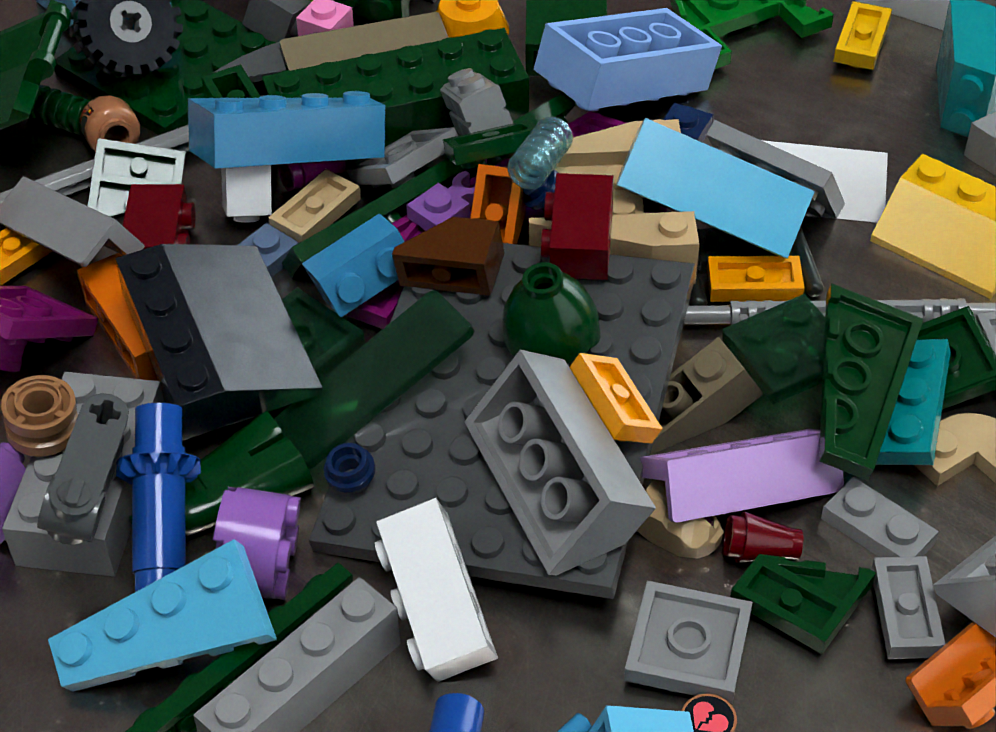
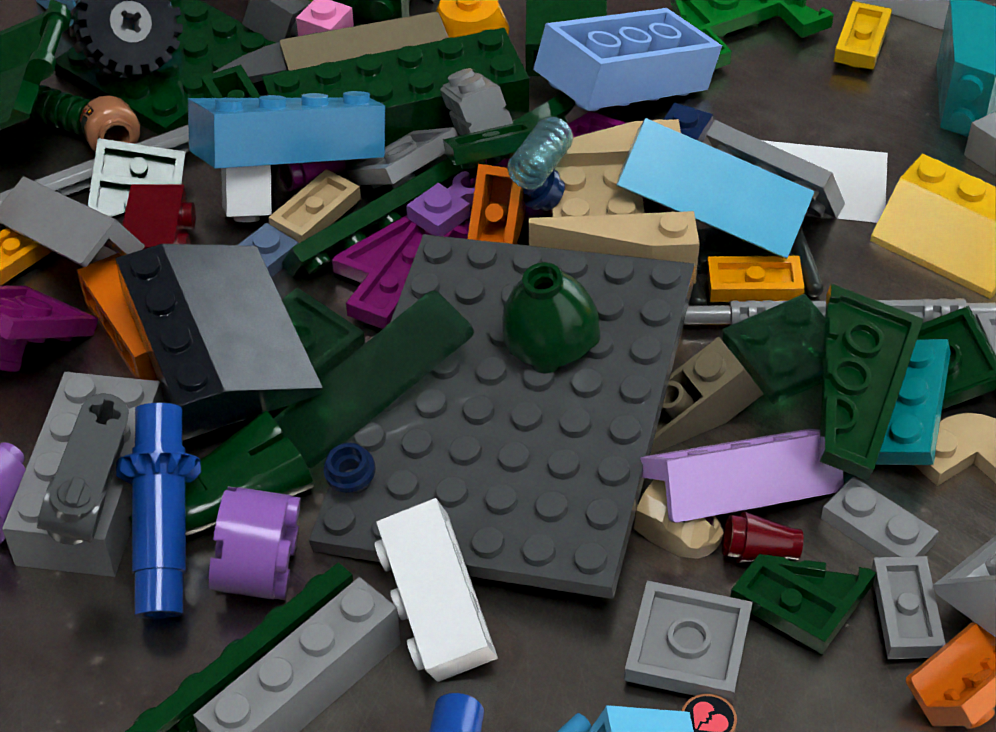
medium nougat wheel [1,375,78,457] -> none
medium azure wing [48,539,277,692] -> none
dark azure brick [302,213,405,318] -> none
reddish brown slope [392,217,505,296] -> none
light grey slope [464,350,656,576] -> none
dark red brick [541,173,614,280] -> none
light orange plate [569,353,663,444] -> none

